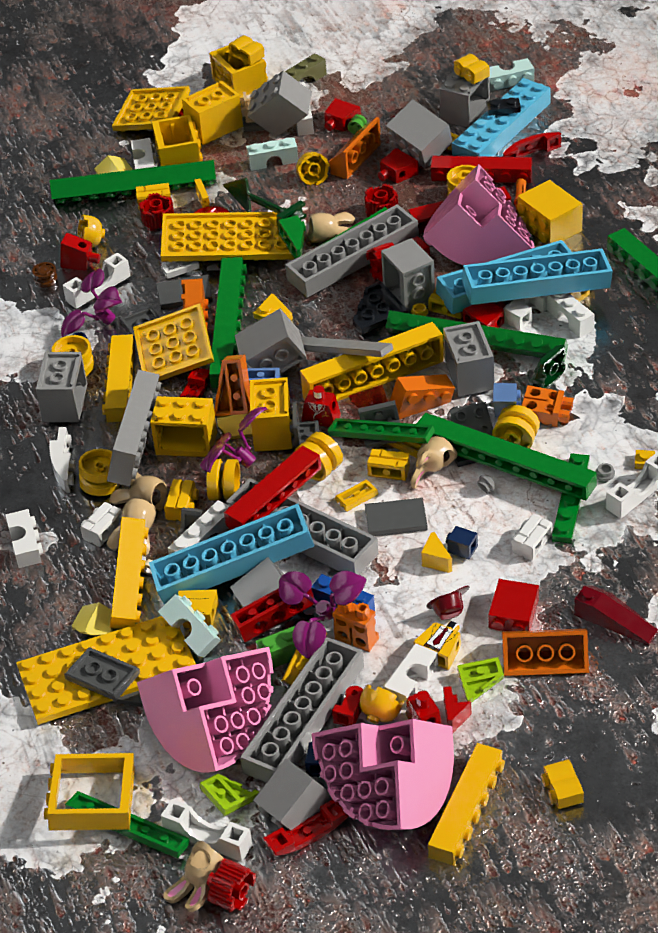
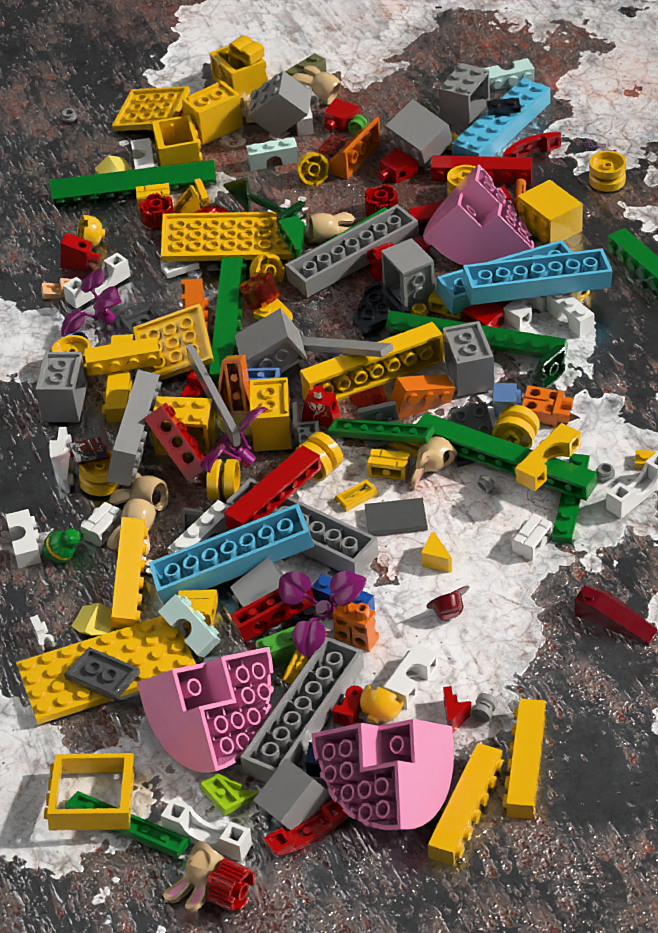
reddish brown wheel [32,262,58,288] -> none
dark grey tile [156,275,213,309] -> none
yellow brick [164,479,199,521] -> none
red torso [406,690,442,724] -> none
yellow torso [414,621,461,670] -> none
dark blue brick [446,526,478,560] -> none
yellow brick [454,54,490,84] -> none
lime wing [457,657,504,703] -> none
red brick [488,579,539,632] -> none
orange slope [502,629,589,676] -> none
yellow brick [541,759,584,809] -> none
none -> white plate [30,615,55,651]
none -> light nougat slope [41,278,72,299]
none -> green hair [42,528,83,563]
none -> light grey plate [61,108,77,123]
none -> piece [68,437,109,466]
none -> yellow brick [84,337,161,376]
none -> red brick [144,403,206,481]
none -> yellow slope [173,185,200,213]
none -> light grey tile [186,344,241,447]
none -> clear red brick [238,271,280,309]
none -> yellow cylinder [250,253,285,289]
none -> tan piece [292,65,341,105]
none -> clear red piece [318,134,350,157]
none -> light grey wheel [470,693,498,723]
none -> yellow brick [503,698,546,819]
none -> yellow arch [515,423,581,492]
none -> clear purple hand [582,138,606,151]
none -> yellow wheel [589,151,626,192]

